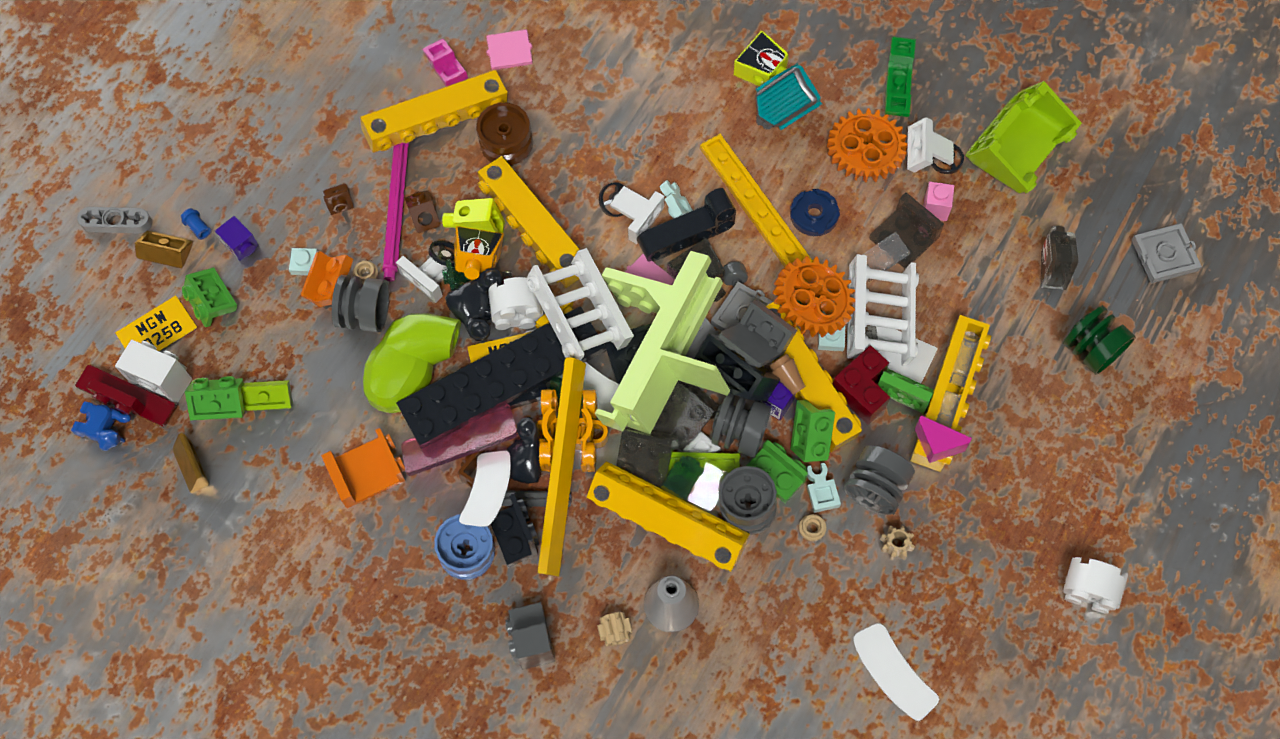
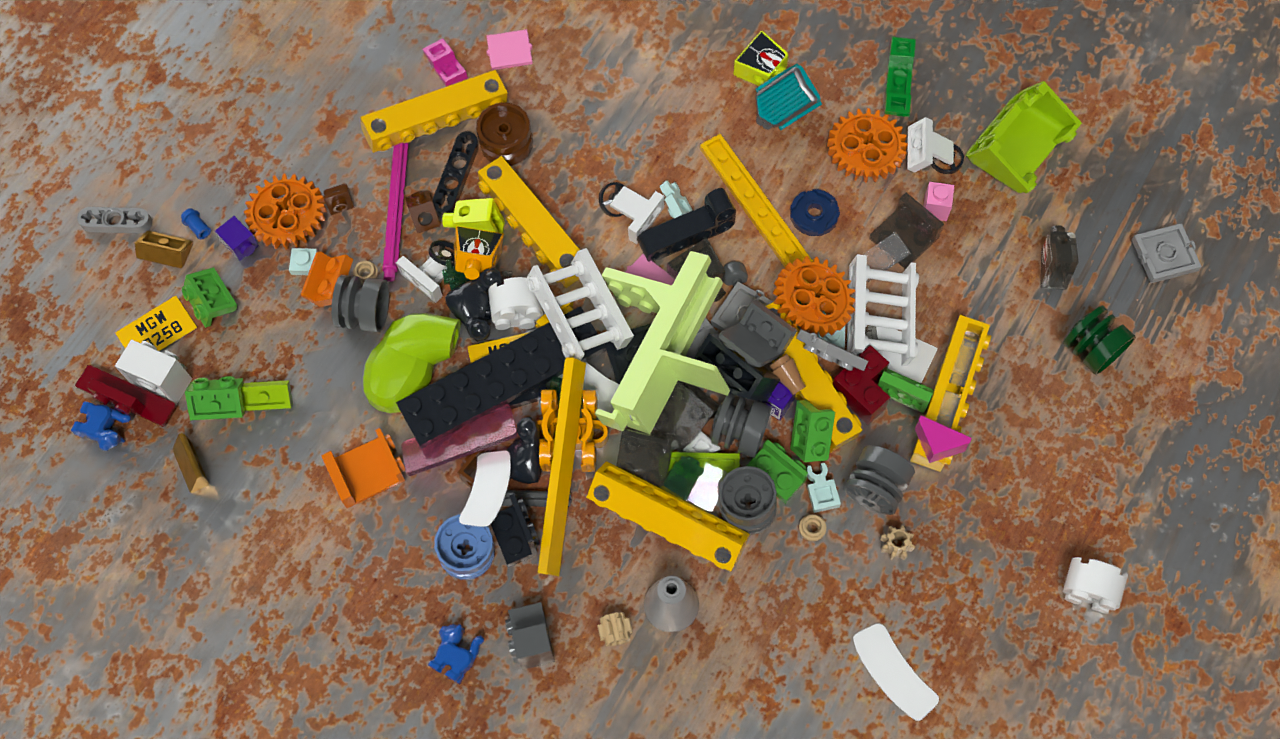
none -> orange gear [244,173,327,250]
none -> blue animal [428,624,484,685]
none -> black beam [432,131,479,218]
none -> light grey plate [796,329,868,371]

